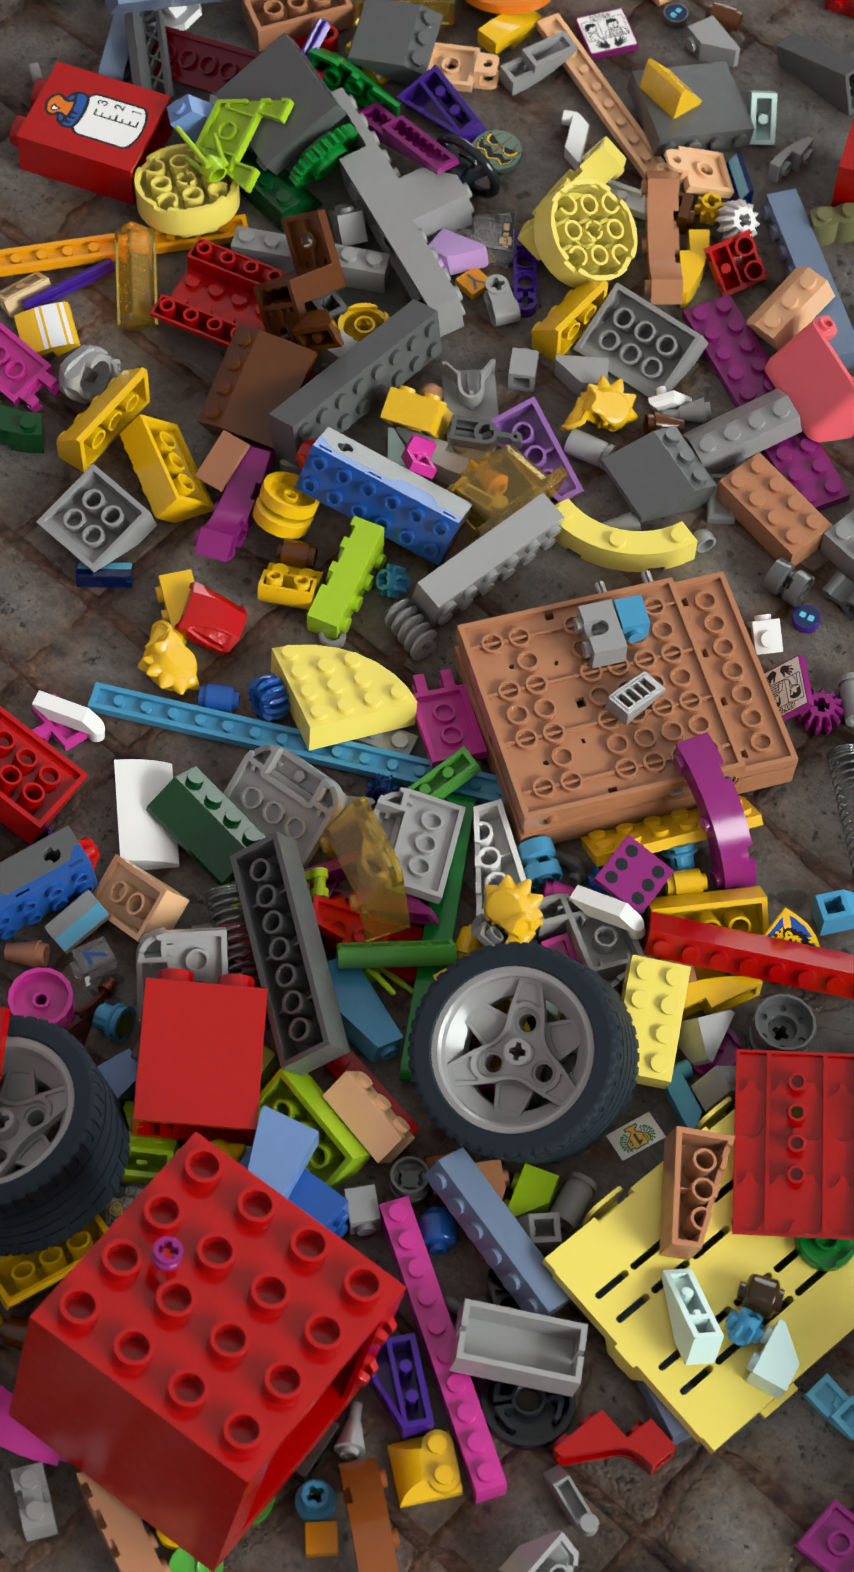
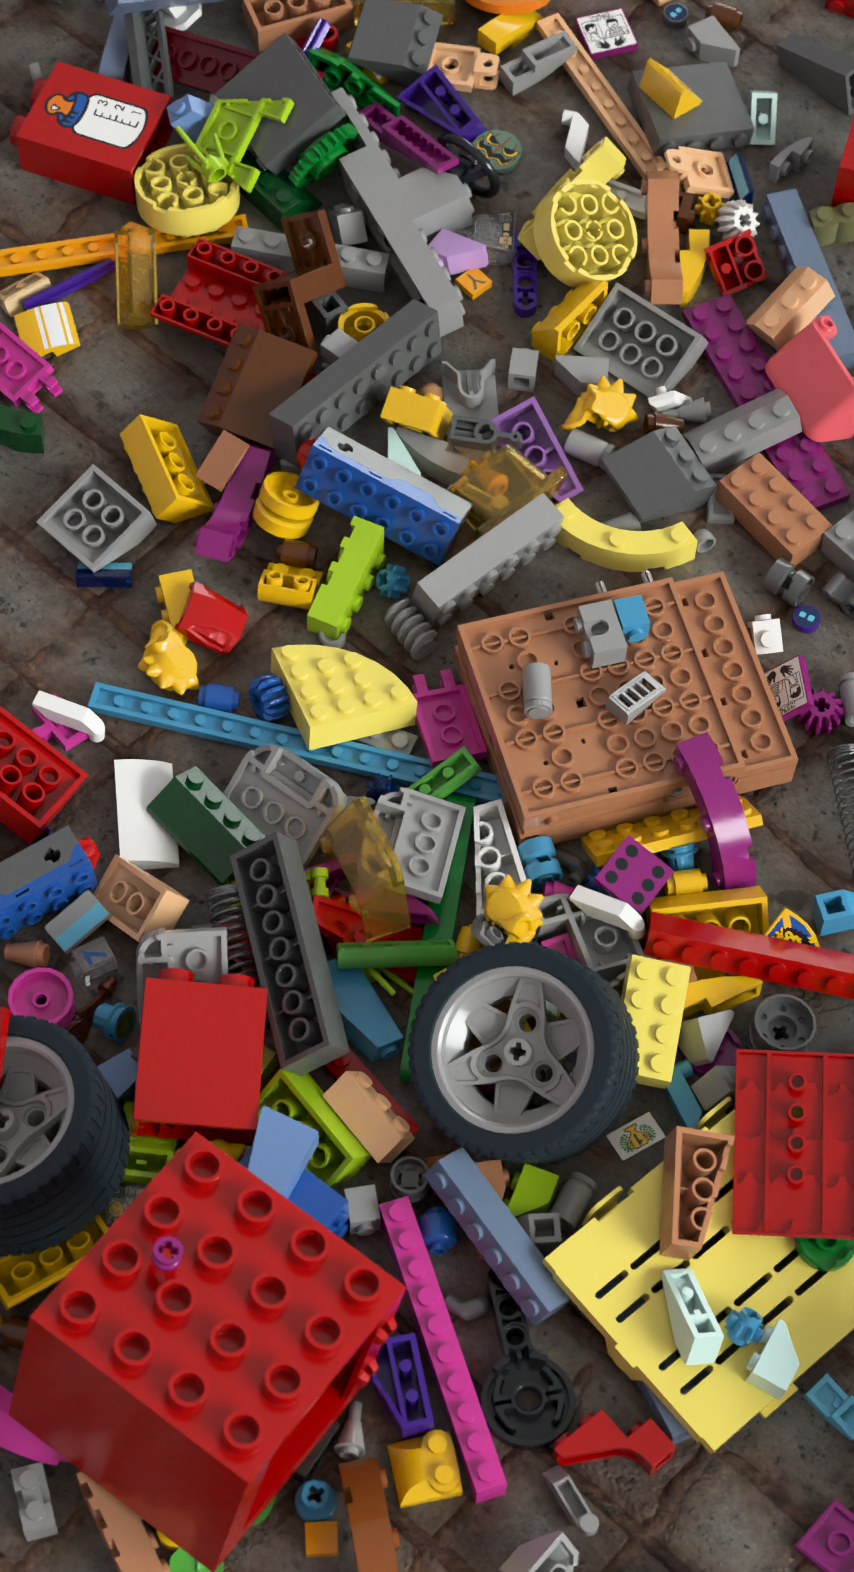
yellow slope [56,367,150,473] -> none
light grey helmet [59,344,121,405] -> none
reddish brown slope [291,309,345,351] -> none
dark pink bracket [401,434,437,479] -> none
light grey piece [449,1298,588,1397] -> none
light grey piece [483,274,521,327] -> none
dark brown head [736,1274,785,1319] -> none
none -> light grey piece [522,663,553,719]

